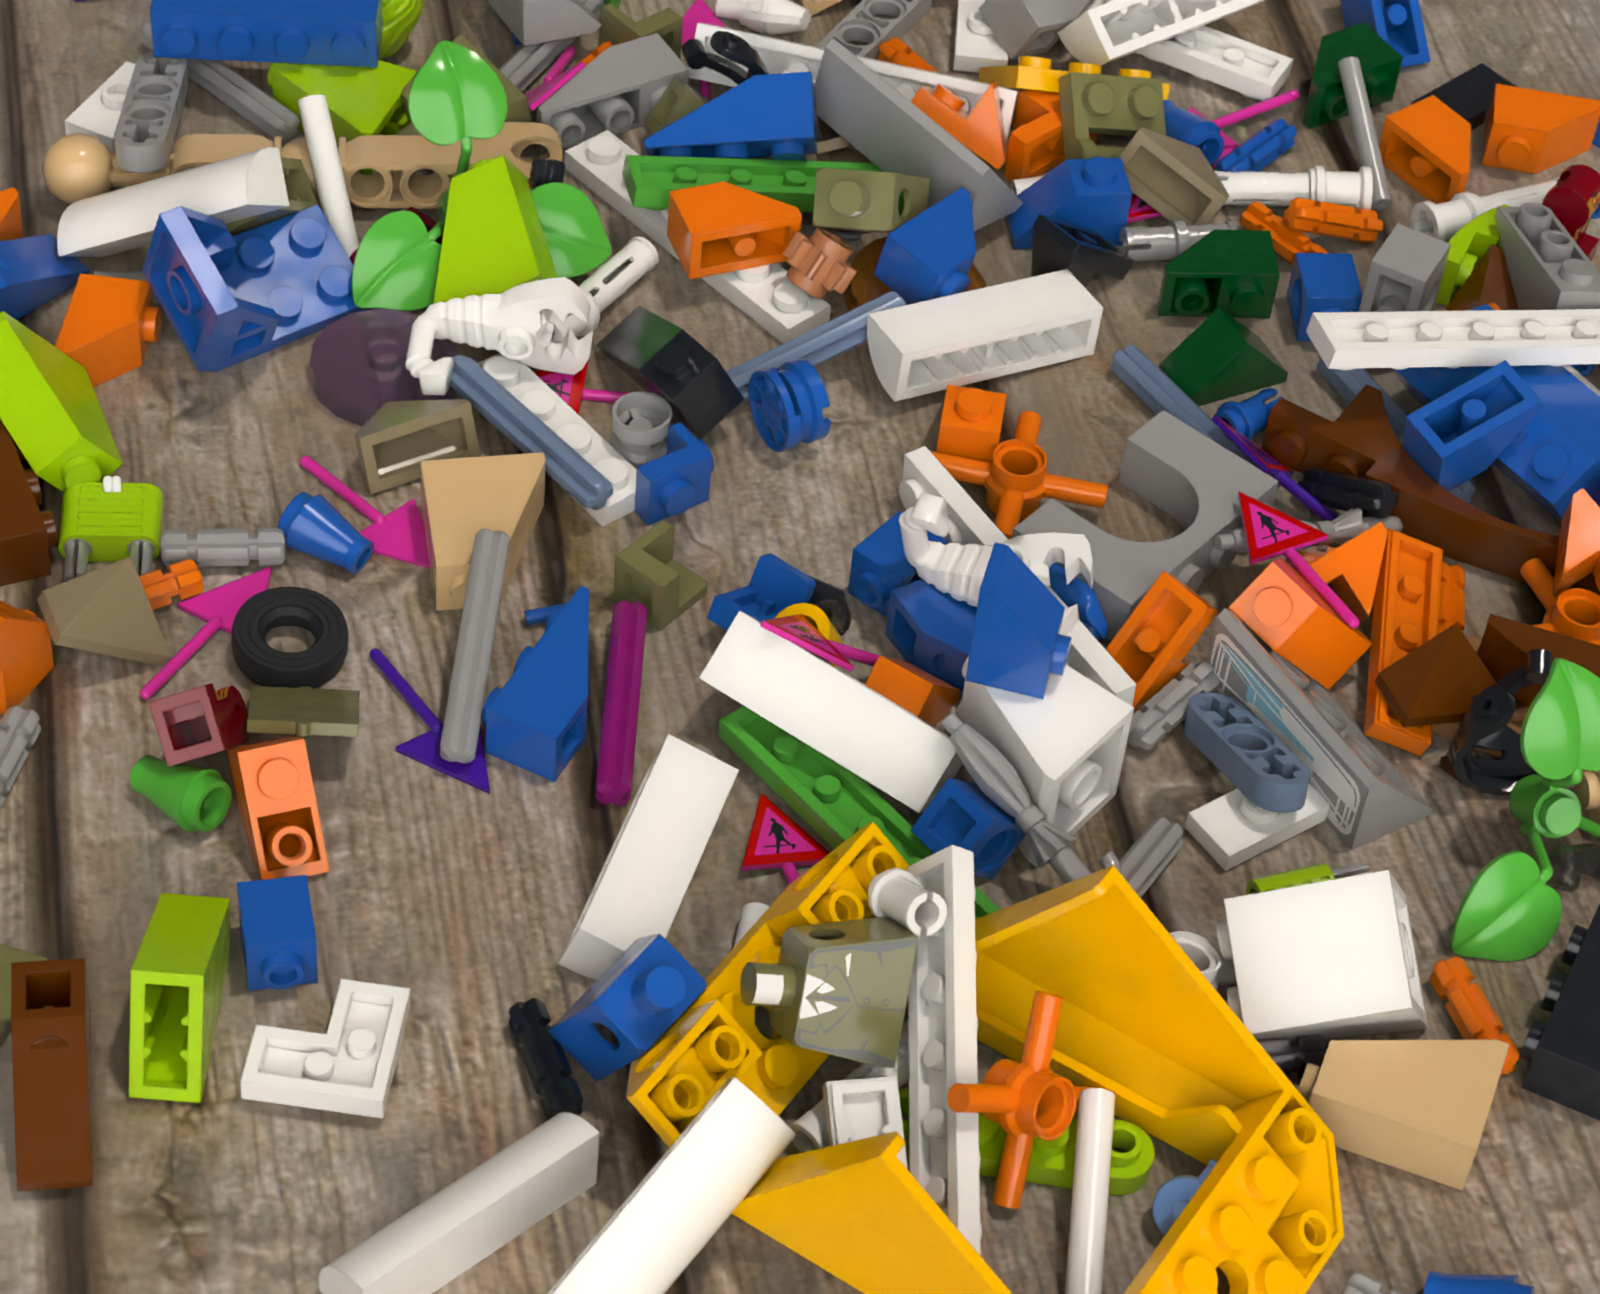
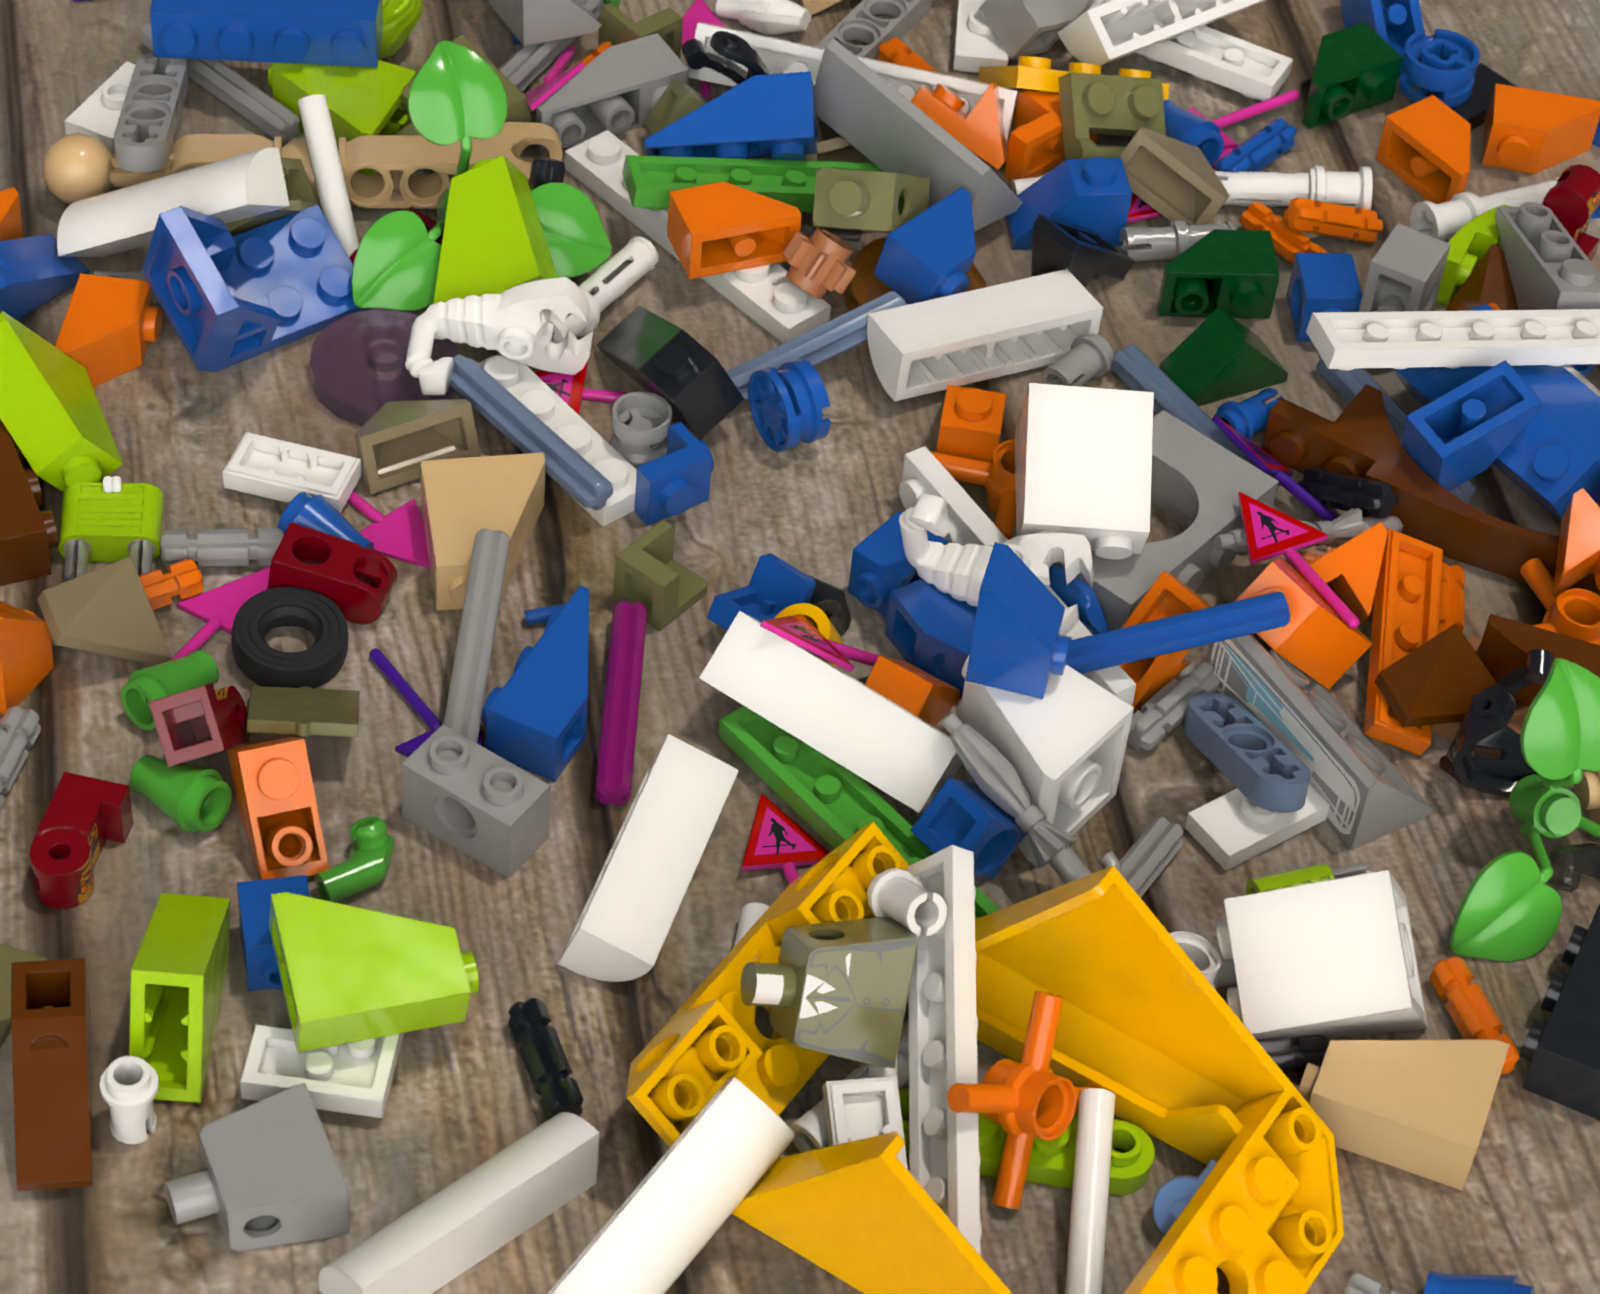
blue torso [548,933,708,1082] -> none
light grey piece [1338,57,1392,210] -> none
none -> dark red leg [29,772,134,909]
none -> white pin [99,1056,159,1144]
none -> bright green cone [121,650,219,730]
none -> light grey torso [164,1083,350,1251]
none -> white plate [222,432,362,513]
none -> dark red leg [267,522,397,625]
none -> lime slope [269,892,479,1053]
none -> bright green arm [315,816,395,902]
none -> light grey brick [401,724,551,879]
none -> white slope [1015,383,1154,560]
none -> light grey pin [1041,334,1113,387]
none -> blue axle [1066,591,1290,674]
none -> blue wheel [1398,29,1480,108]

